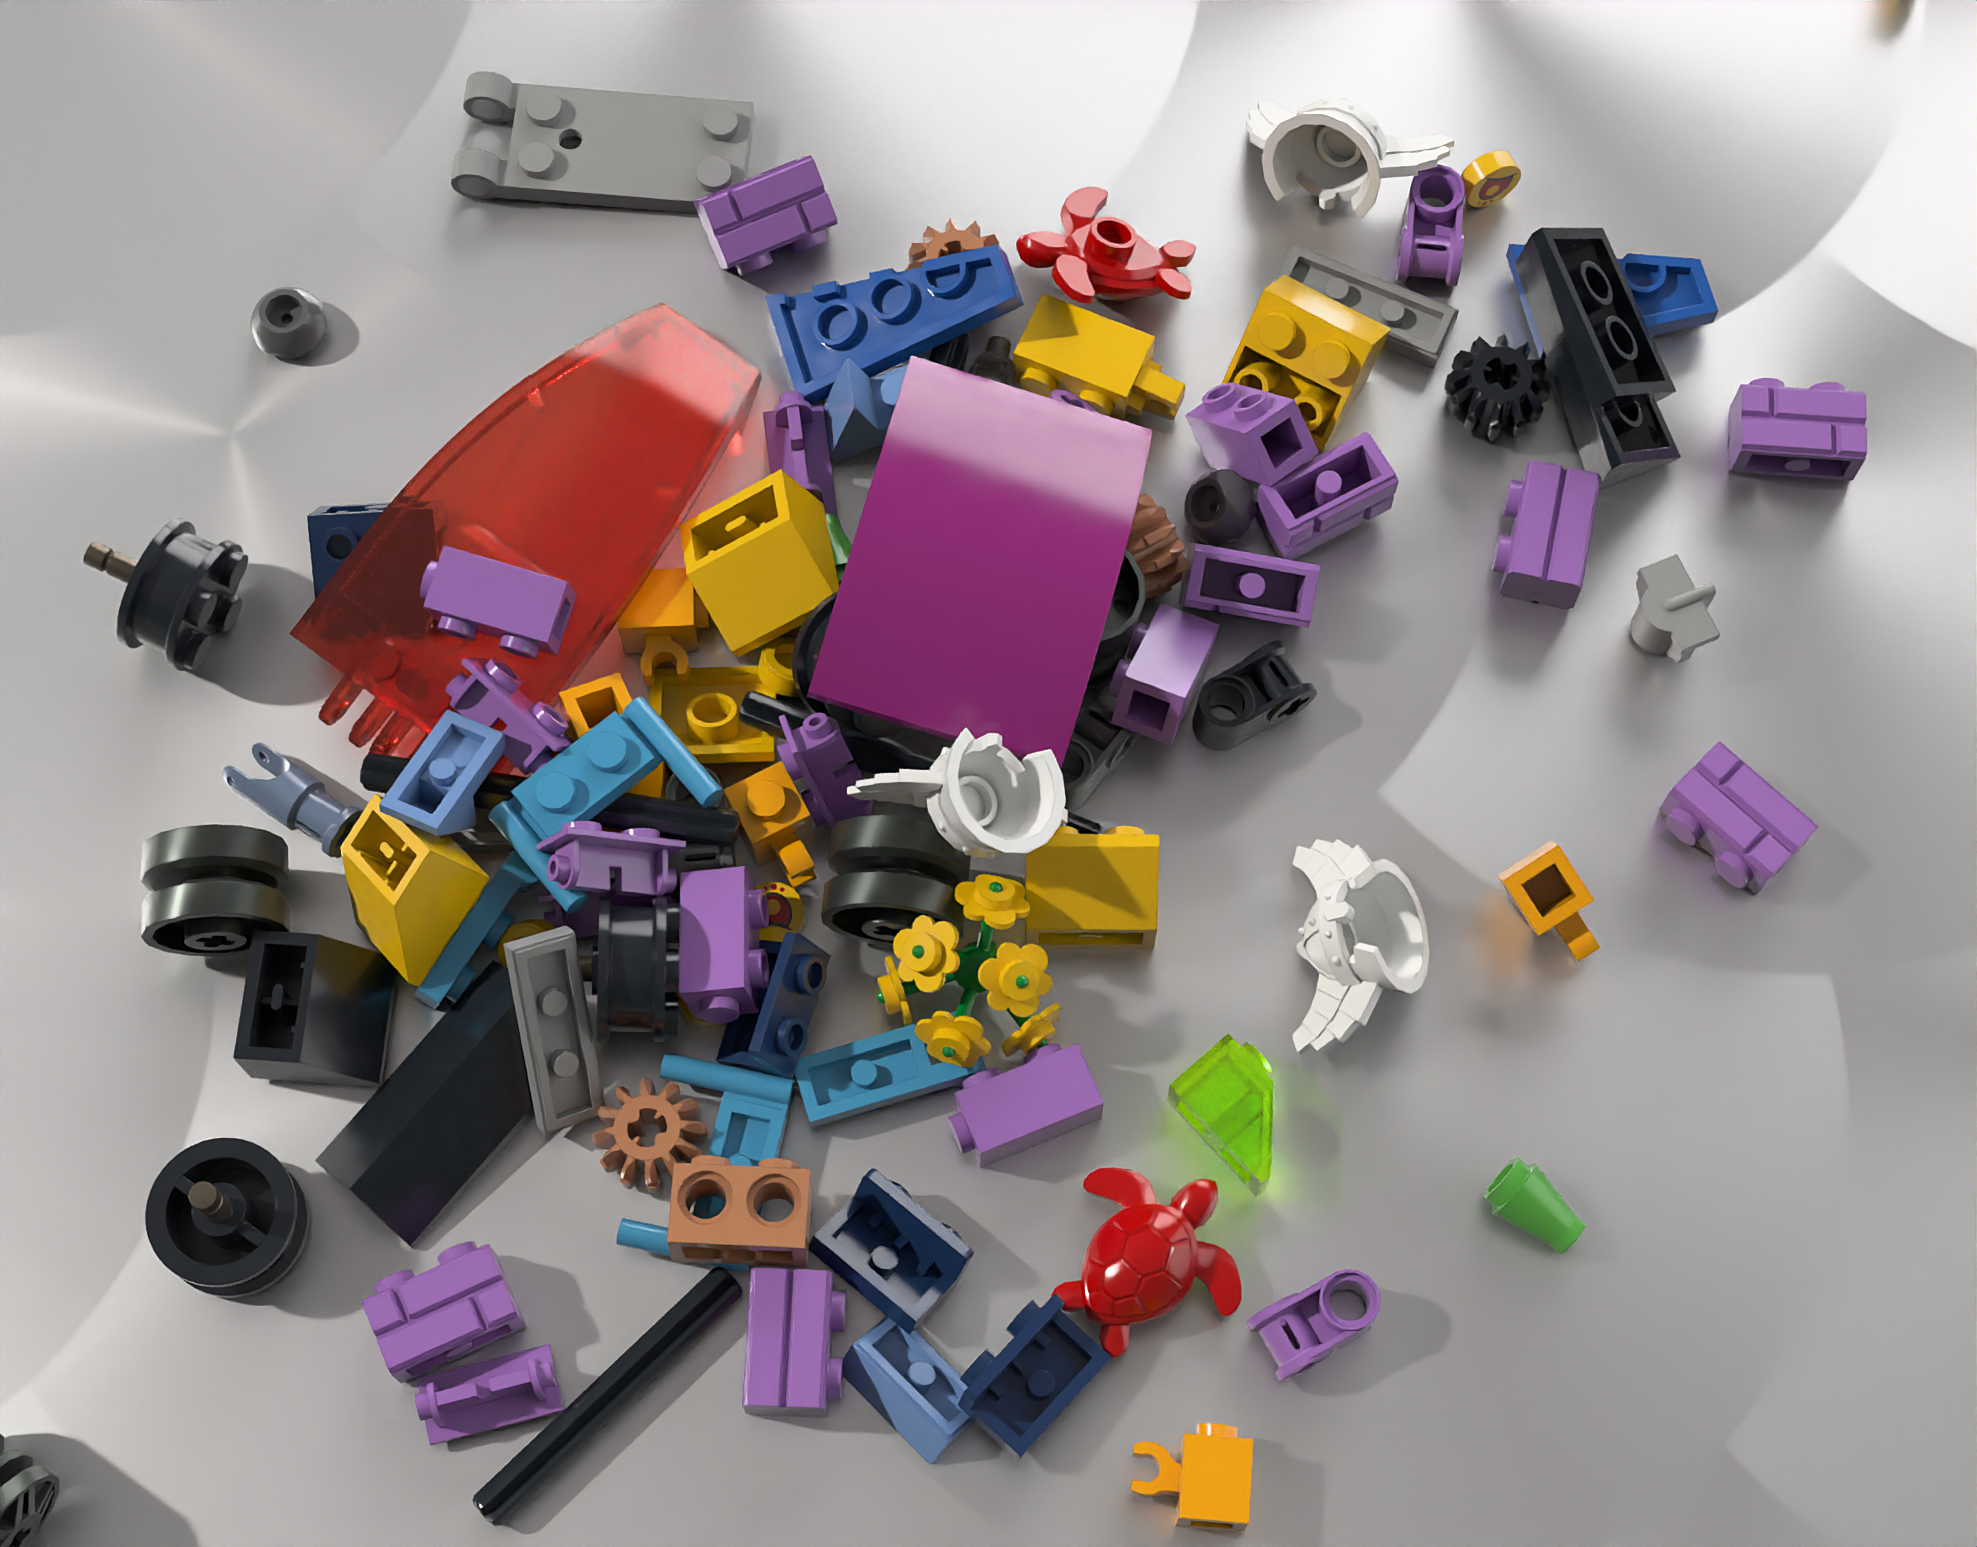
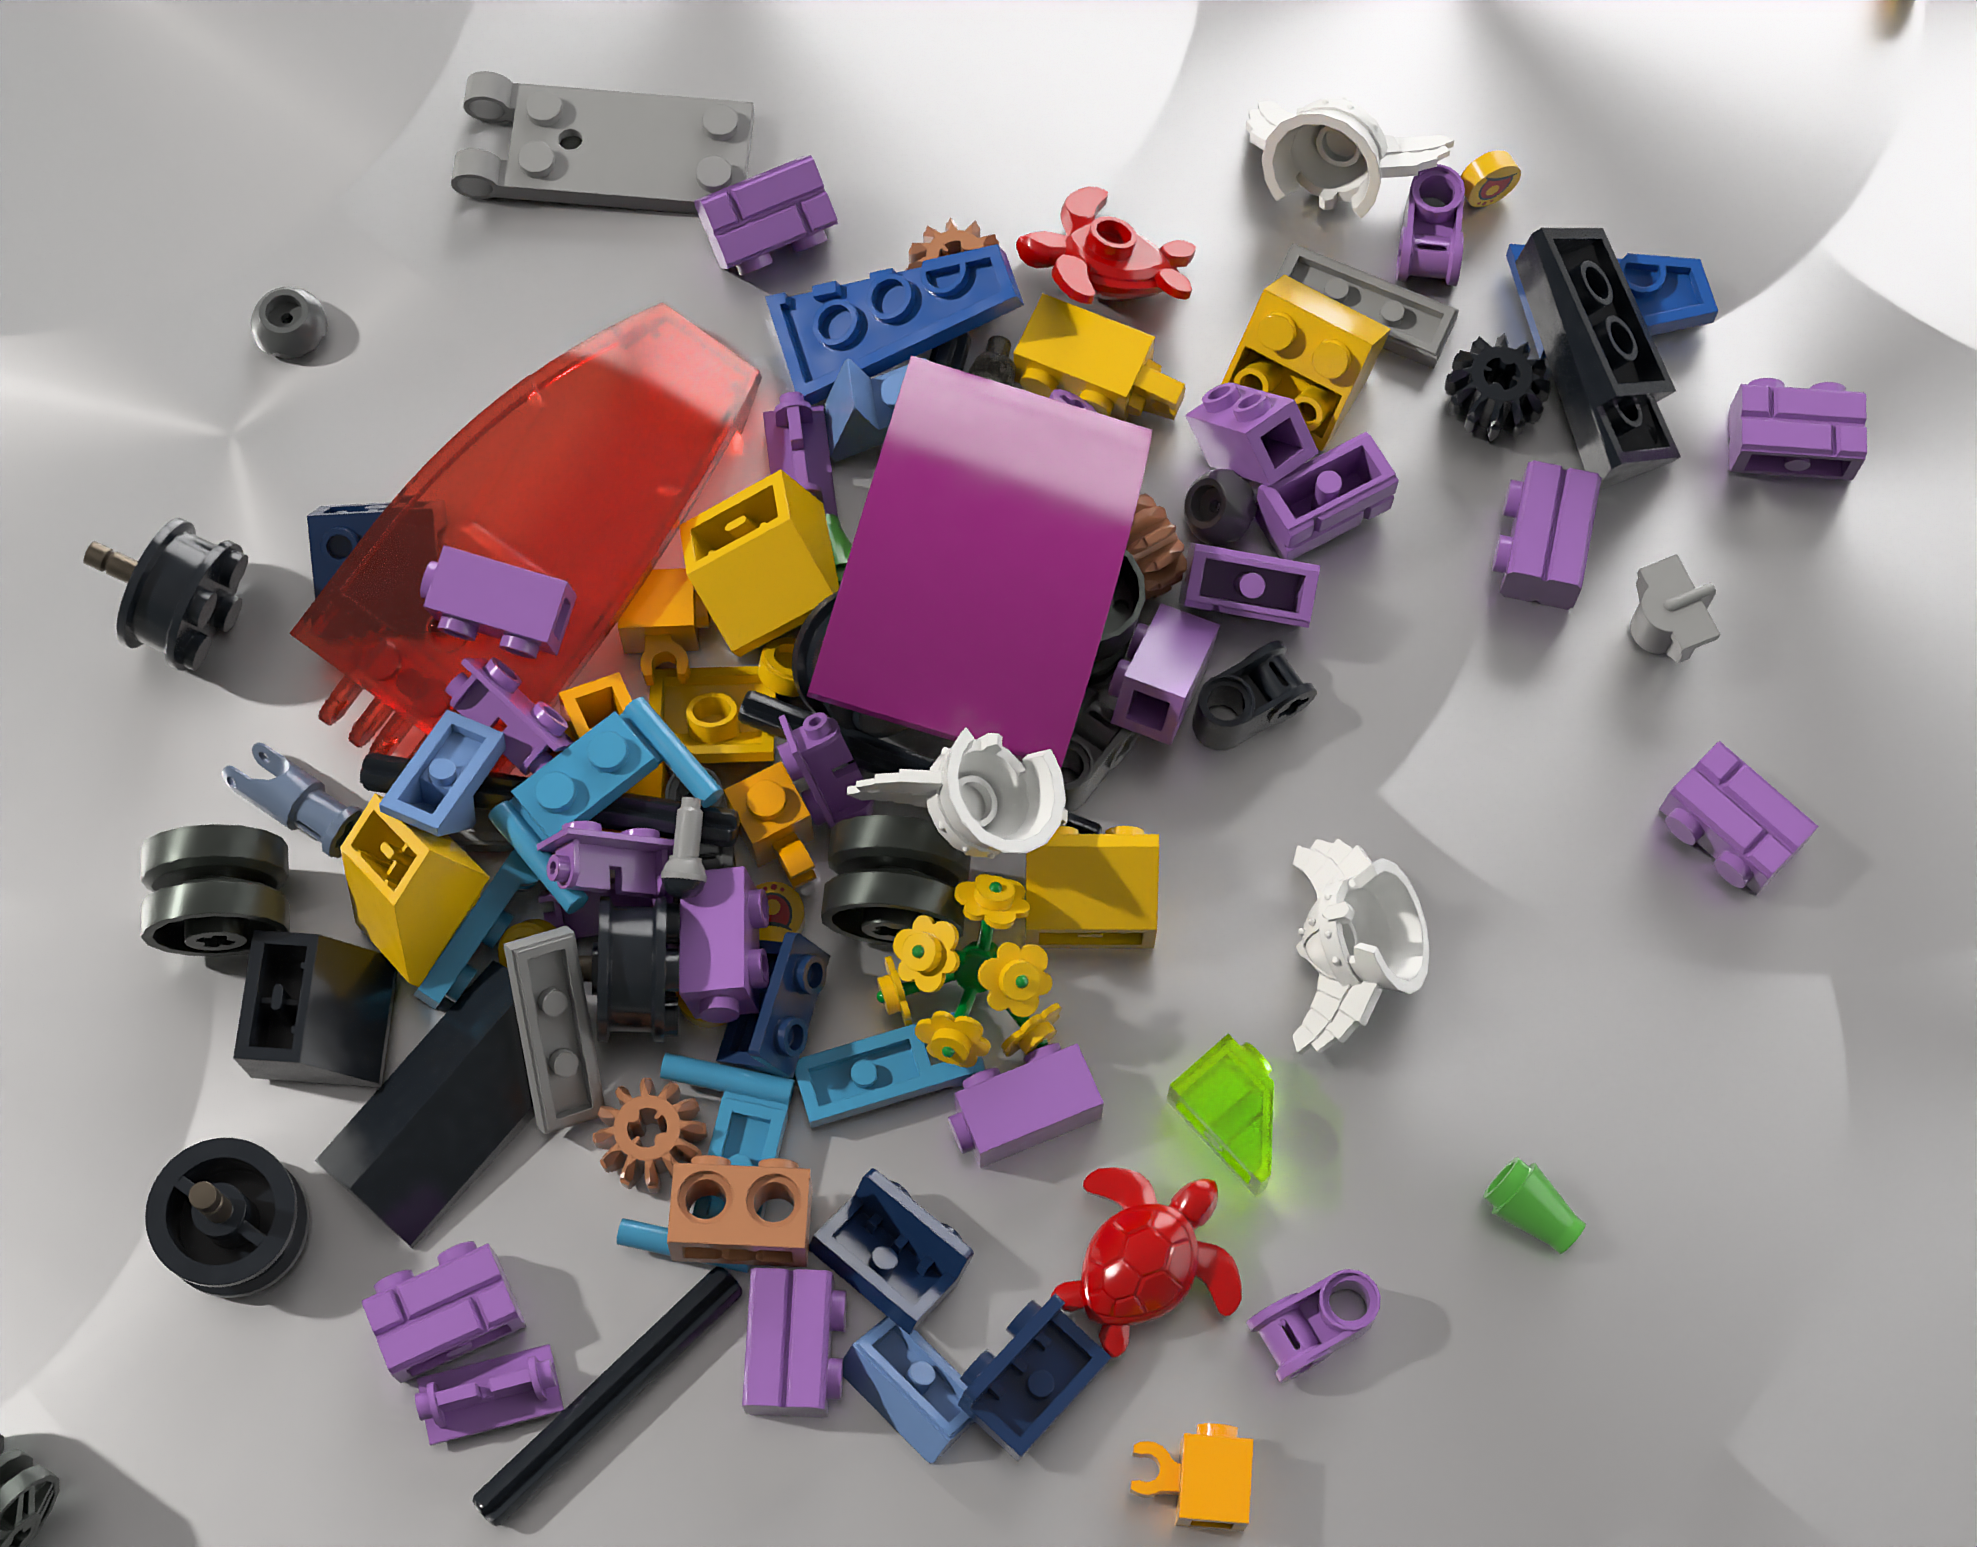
light orange brick [1497,841,1601,962] -> none
none -> light grey piece [661,797,707,899]

